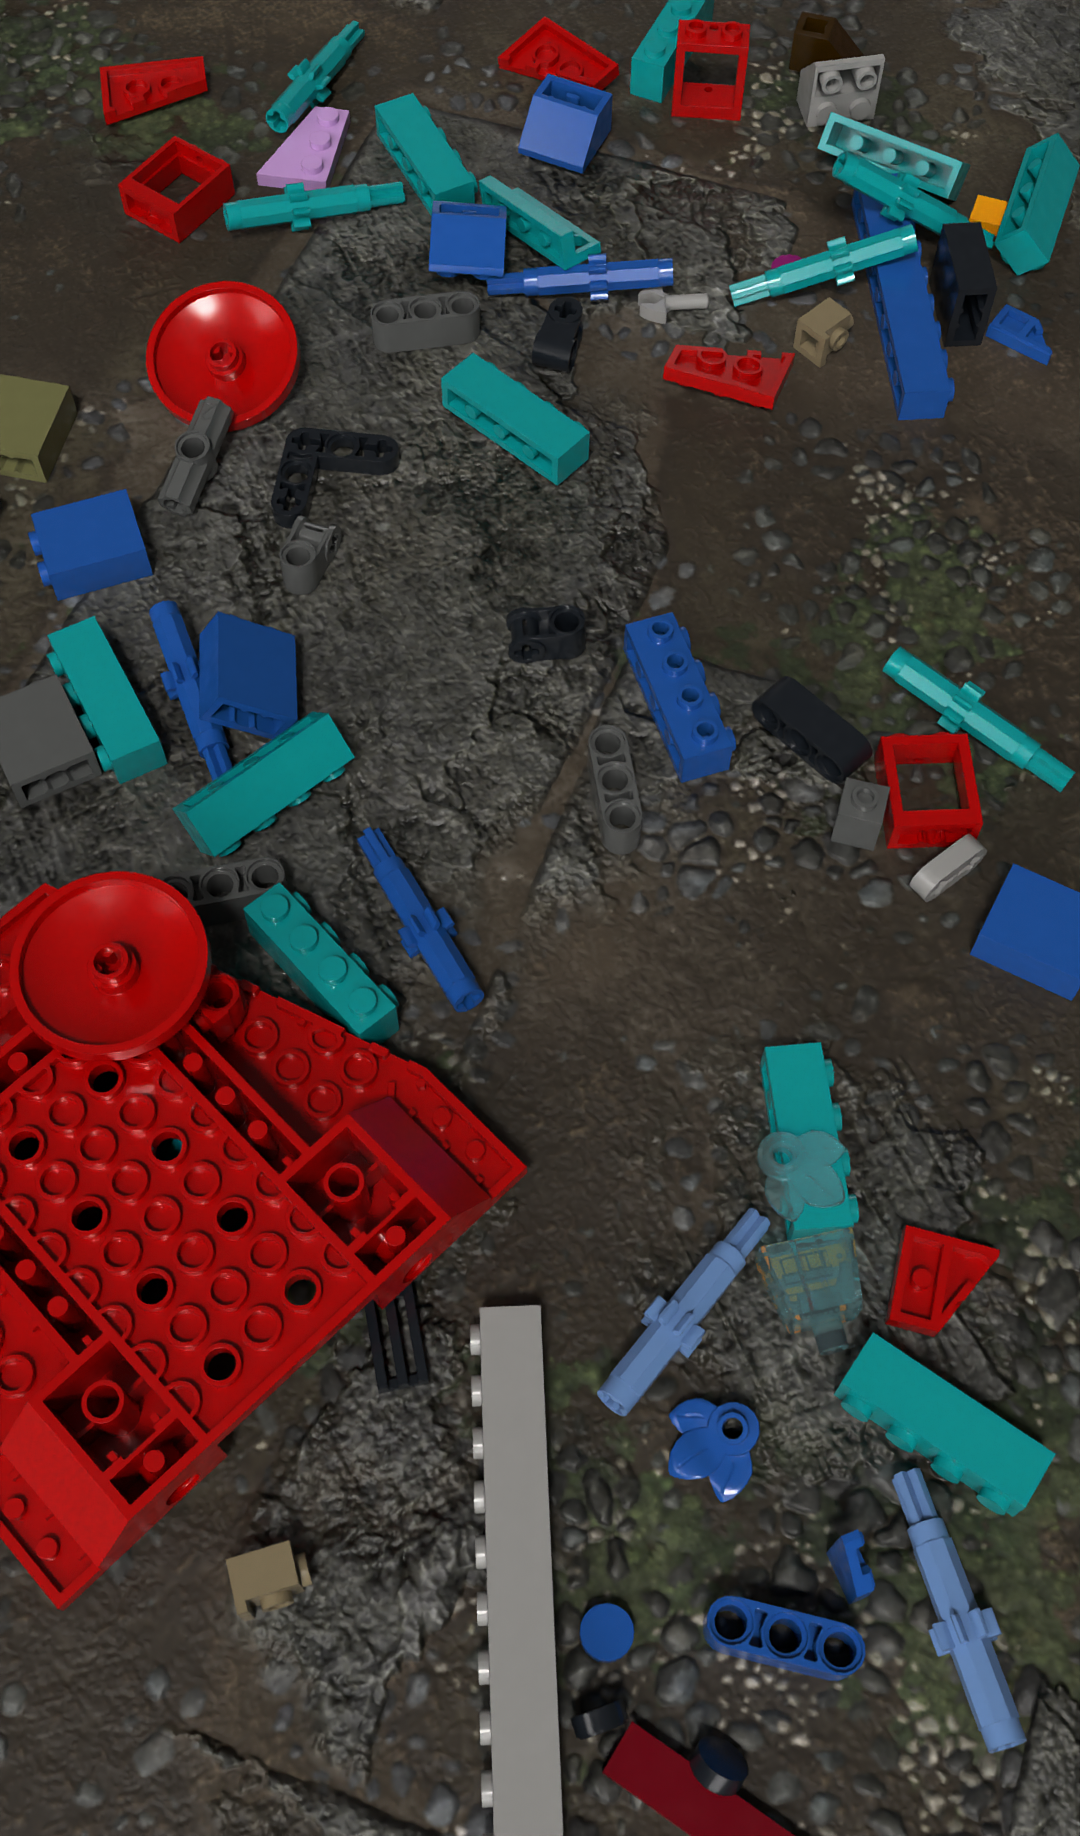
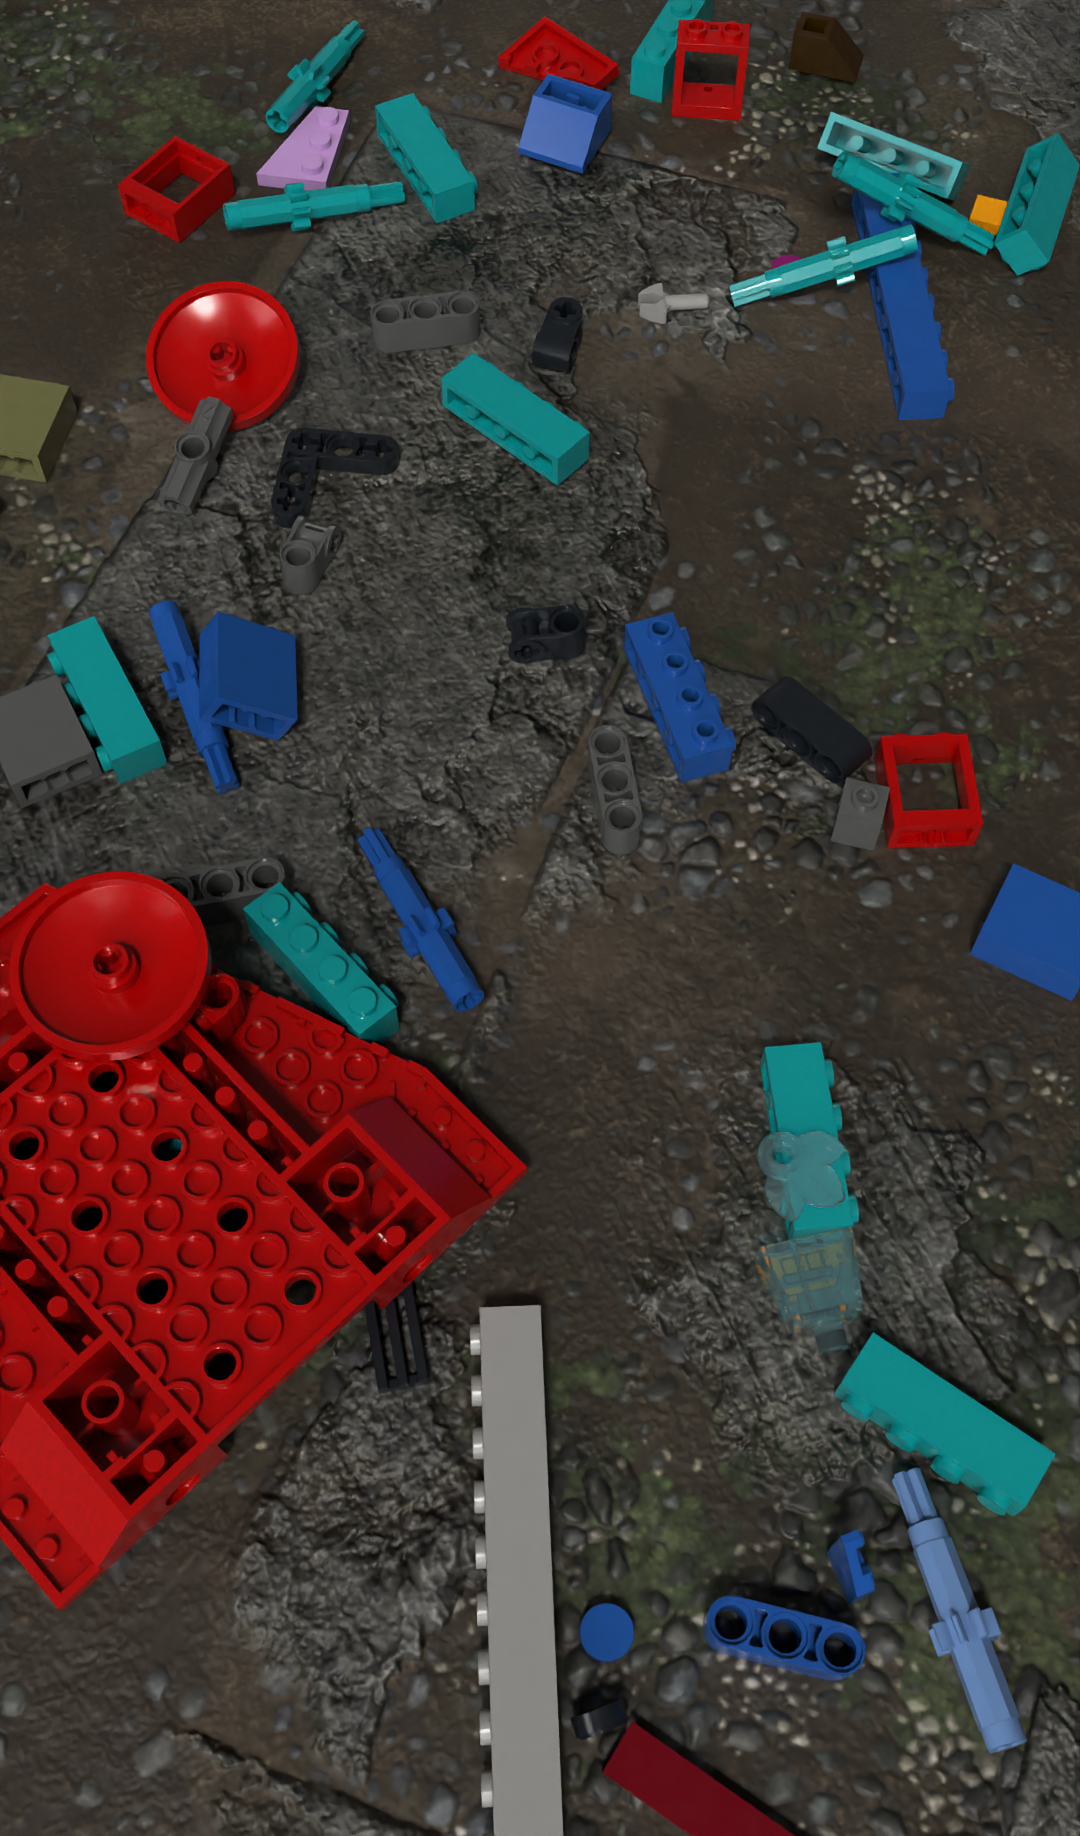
blue brick [28,489,153,601] -> none
red wing [99,56,208,125] -> none
teal brick [173,711,355,857] -> none
dark tan brick [225,1540,313,1622] -> none
blue slope [429,201,507,280] -> none
teal fence [479,175,601,270] -> none
blue piece [486,253,674,301] -> none
medium blue piece [597,1208,771,1416] -> none
red wing [663,345,795,410] -> none
blue plate [668,1398,760,1503] -> none
black tile [690,1736,749,1796] -> none
dark tan brick [793,297,854,368] -> none
light grey slope [796,54,885,127] -> none
teal piece [882,646,1076,792] -> none
red wing [885,1225,1000,1337] -> none
light grey beam [910,834,987,902] -> none
black brick [929,222,997,347] -> none
blue tile [985,304,1052,366] -> none

